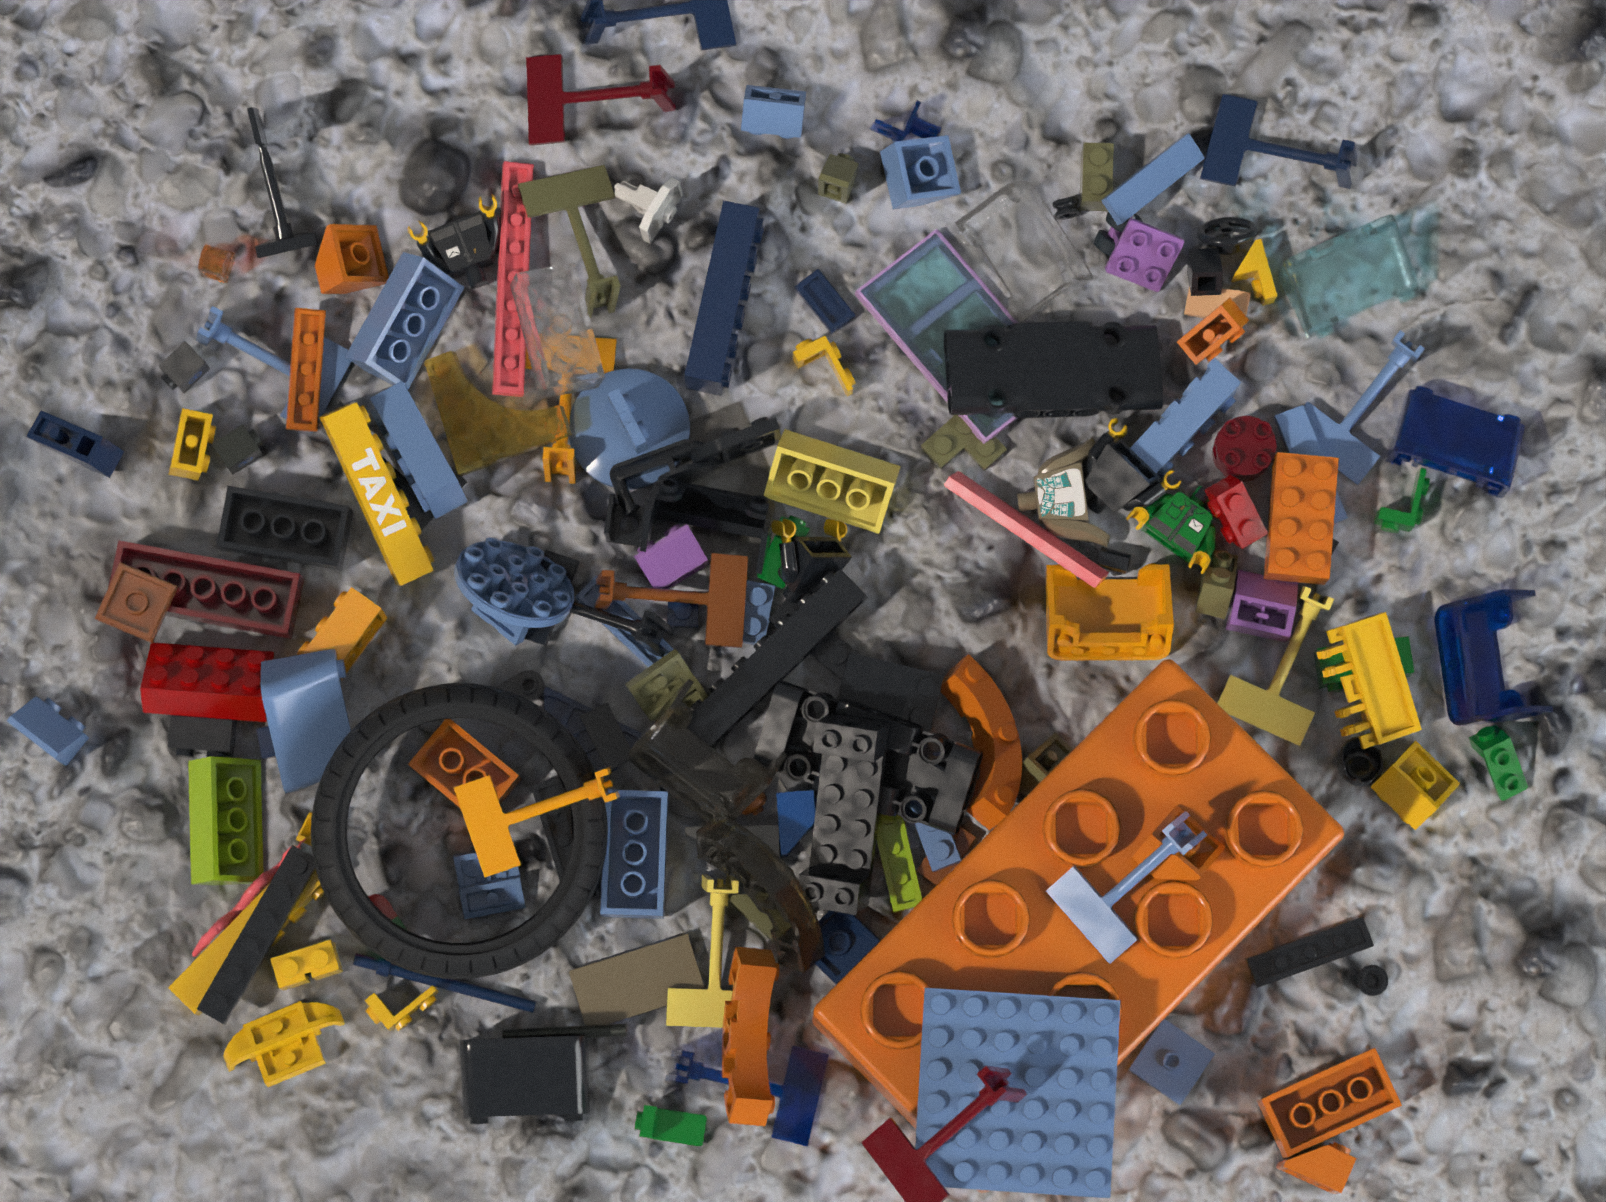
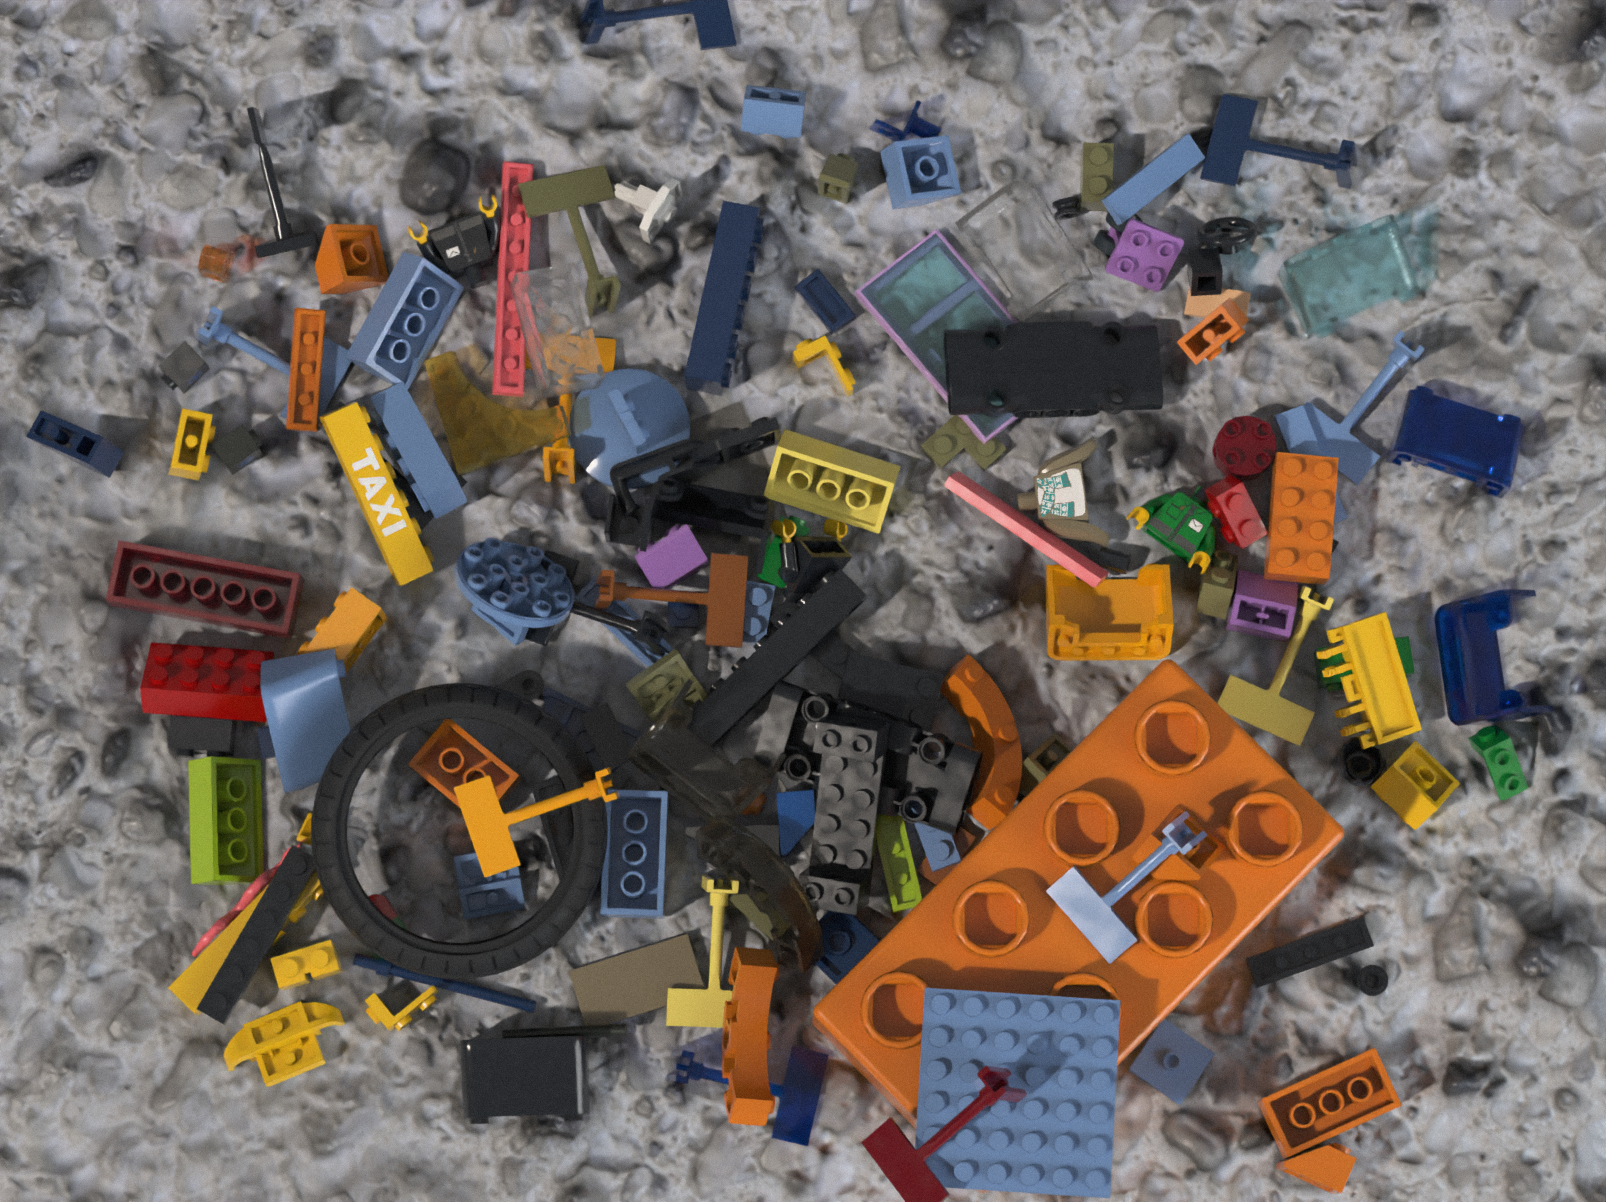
medium blue slope [7,696,89,766] -> none
dark orange tile [94,562,178,644] -> none
black brick [216,486,353,571] -> none
dark red piece [526,54,676,146] -> none
green bracket [635,1105,707,1147] -> none
black torso [1085,418,1181,514] -> none
medium blue wedge [1130,358,1241,478] -> none
yellow slope [1231,239,1277,306] -> none
green bracket [1374,467,1430,533] -> none

